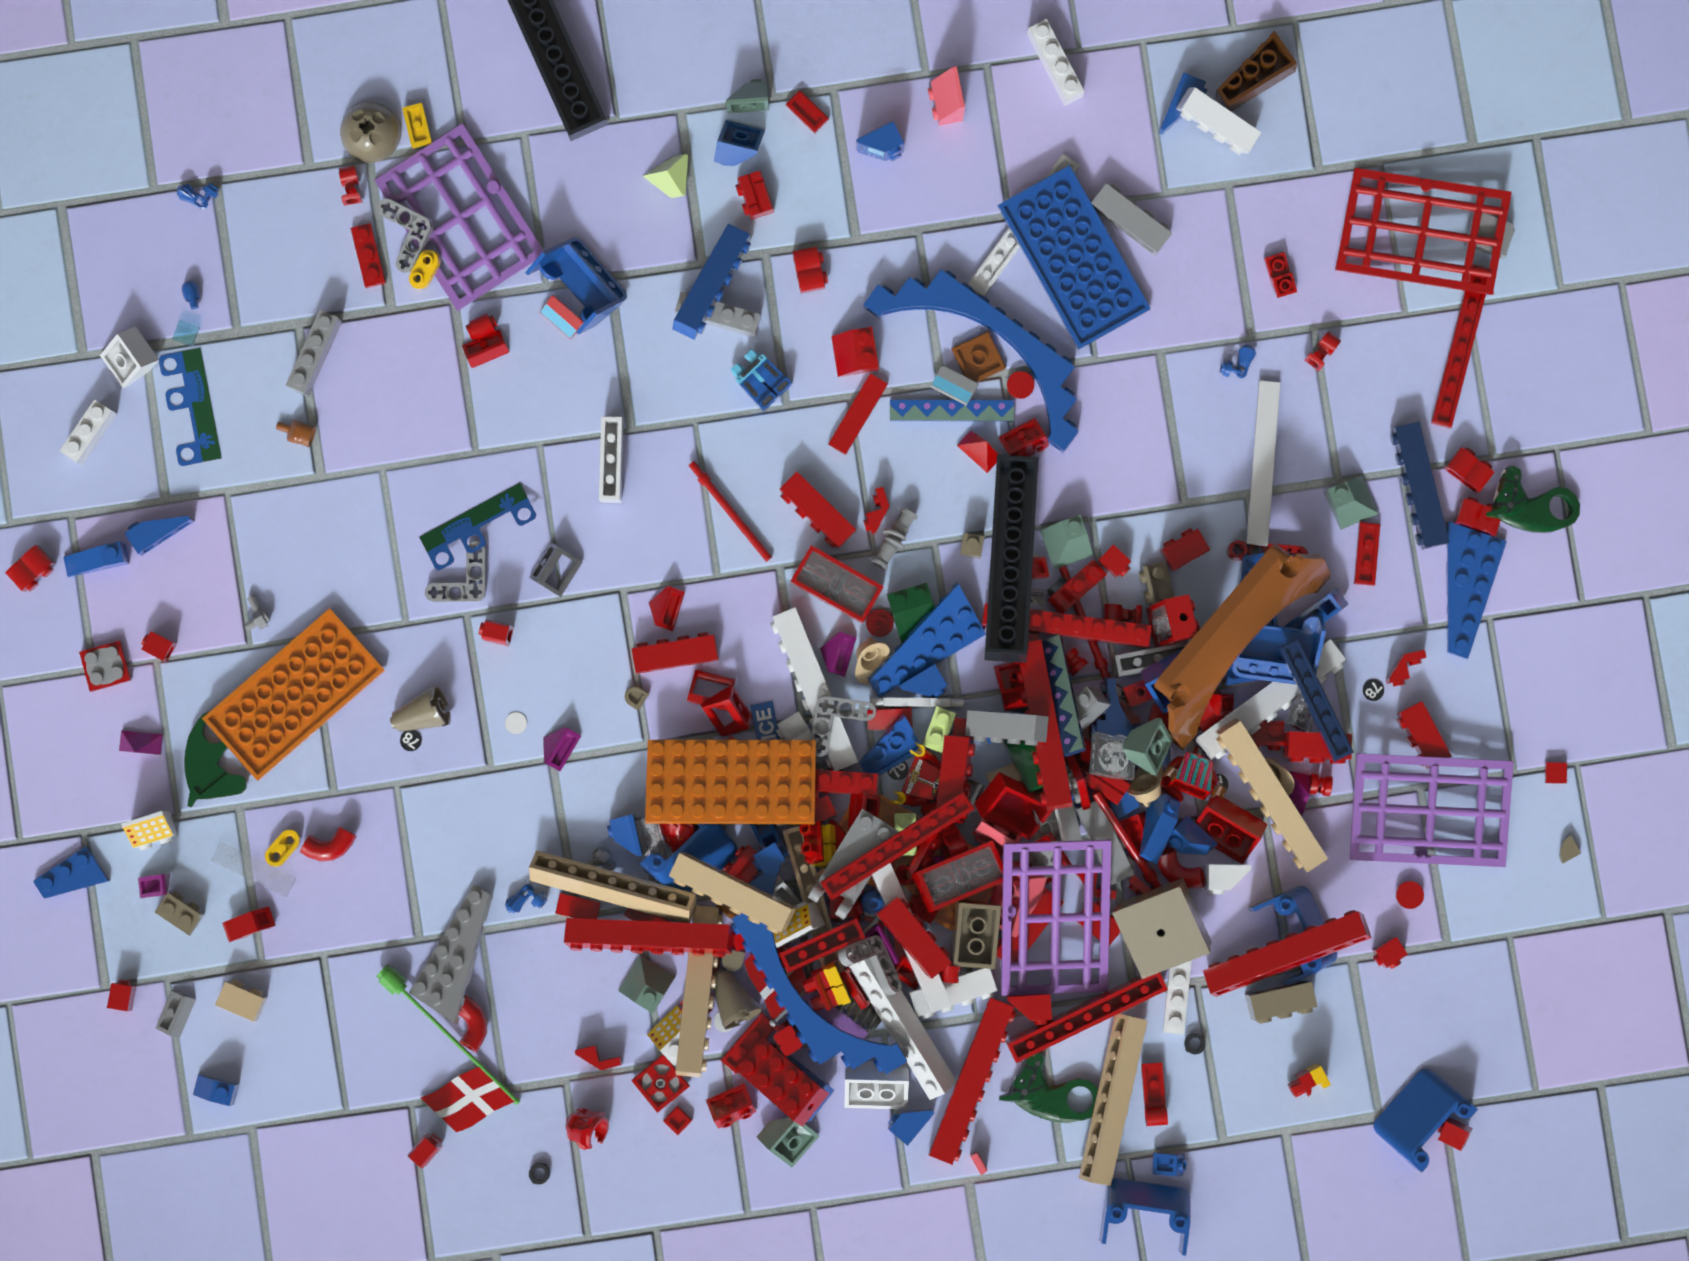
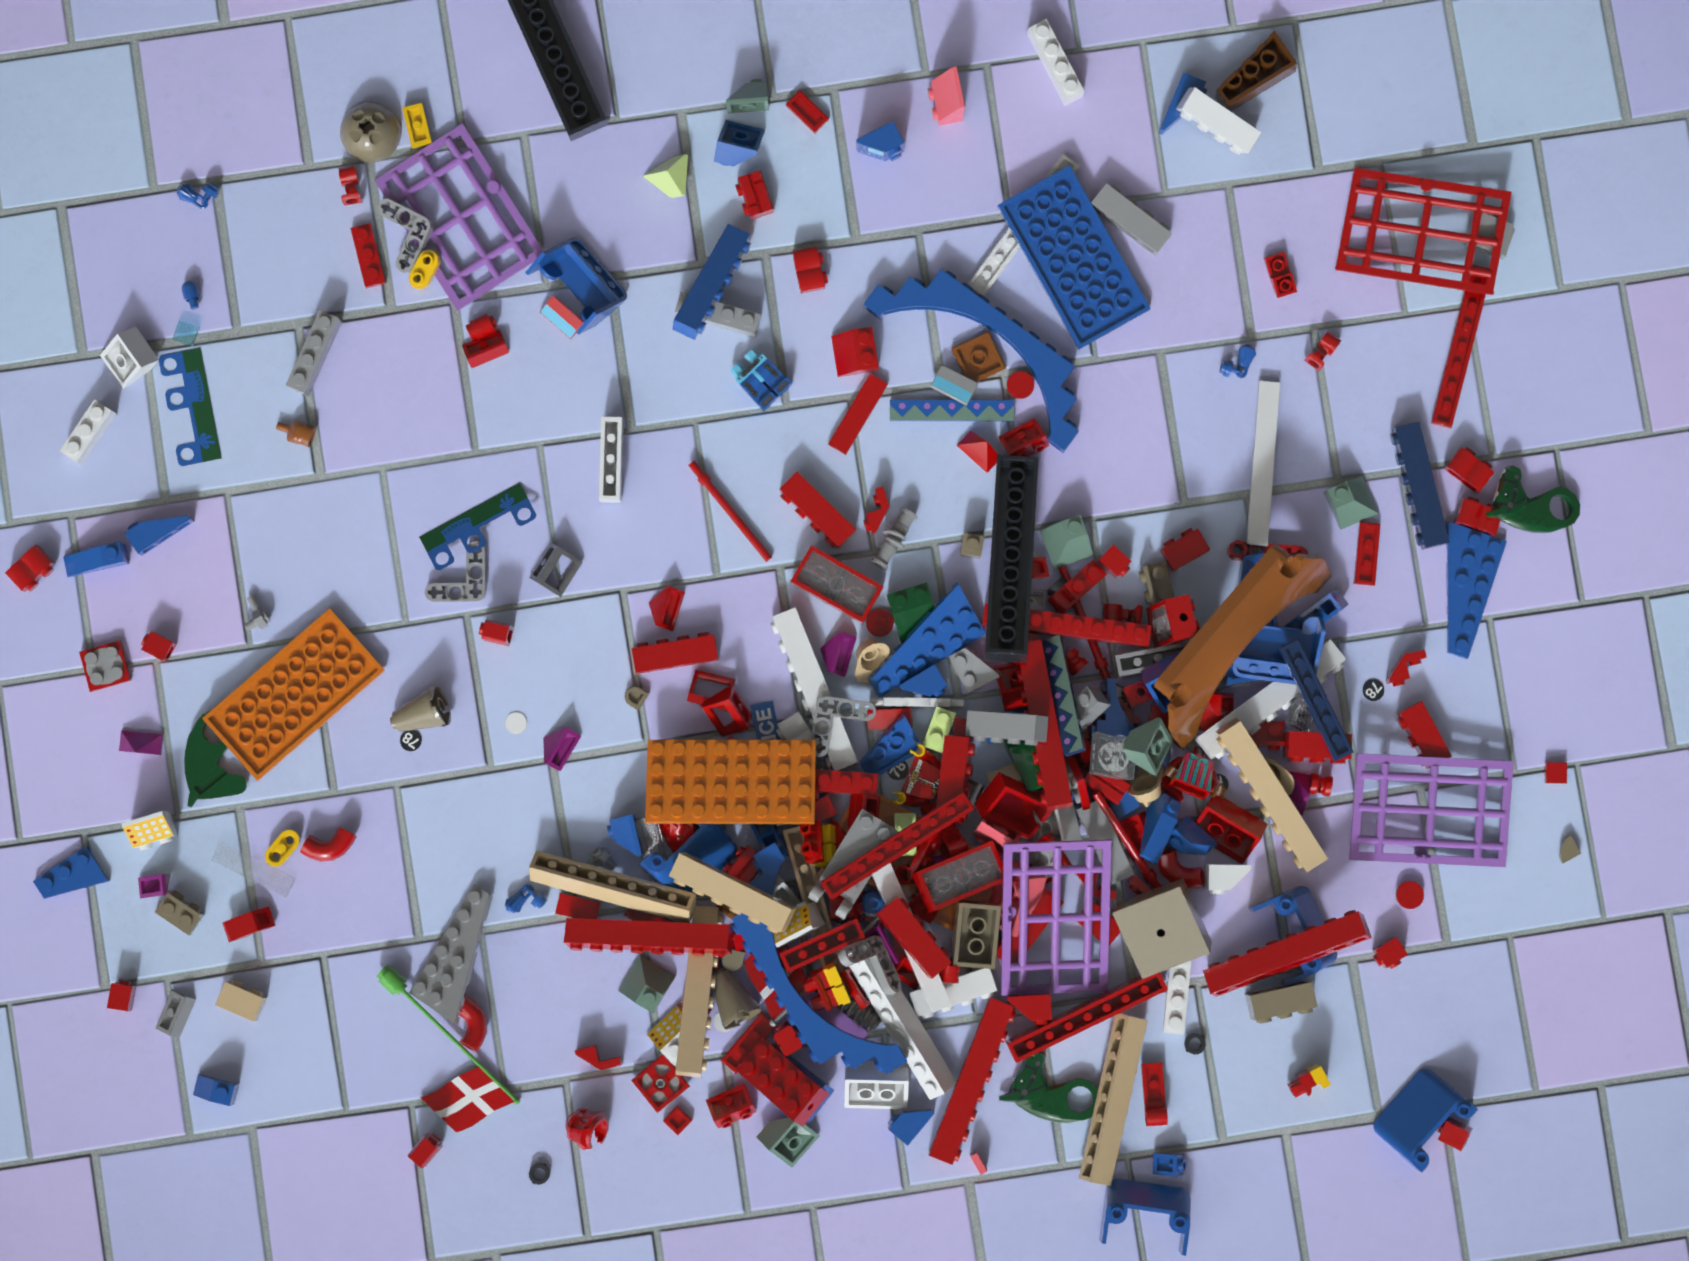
none -> light grey wing [949,646,1003,694]

